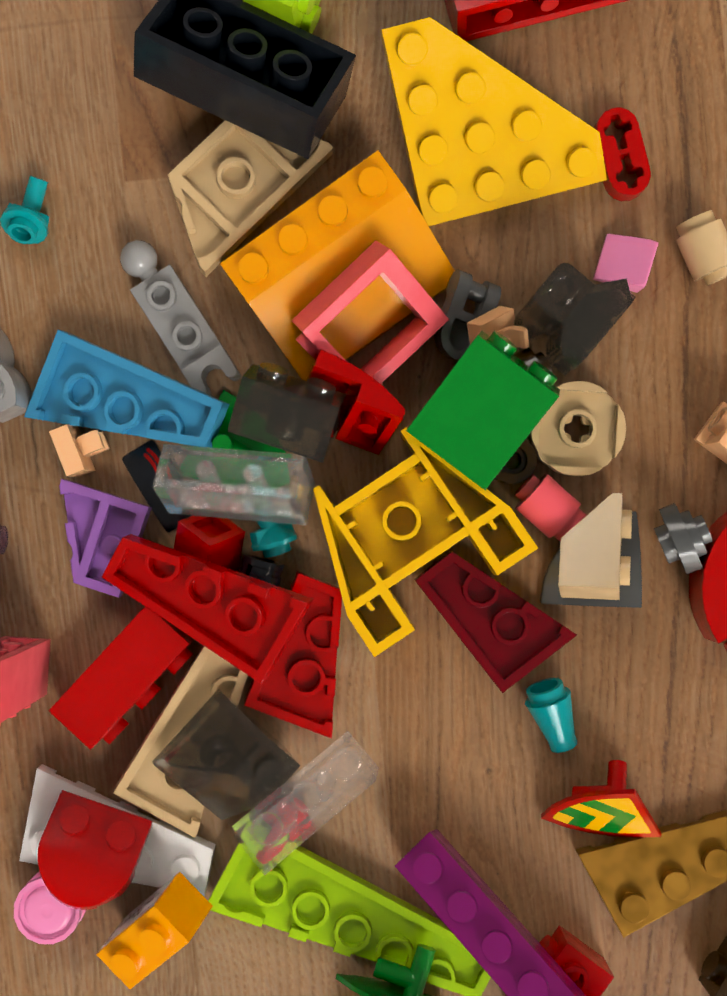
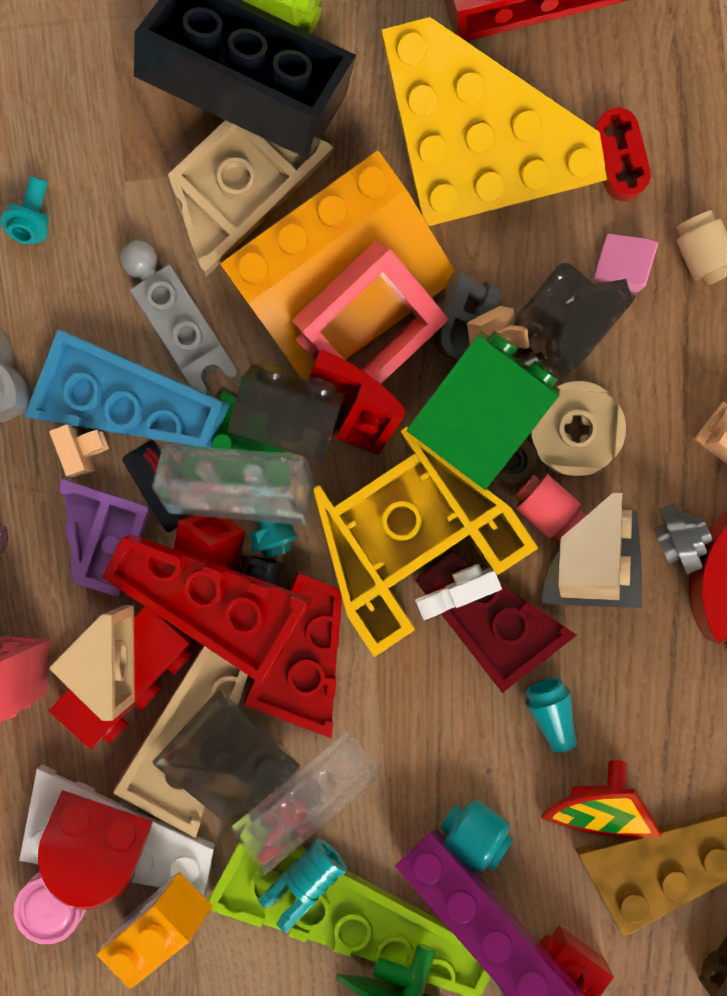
none -> tan slope [49,605,135,721]
none -> teal hinge [258,838,347,934]
none -> white plate [415,564,502,620]
none -> teal head [440,800,514,873]

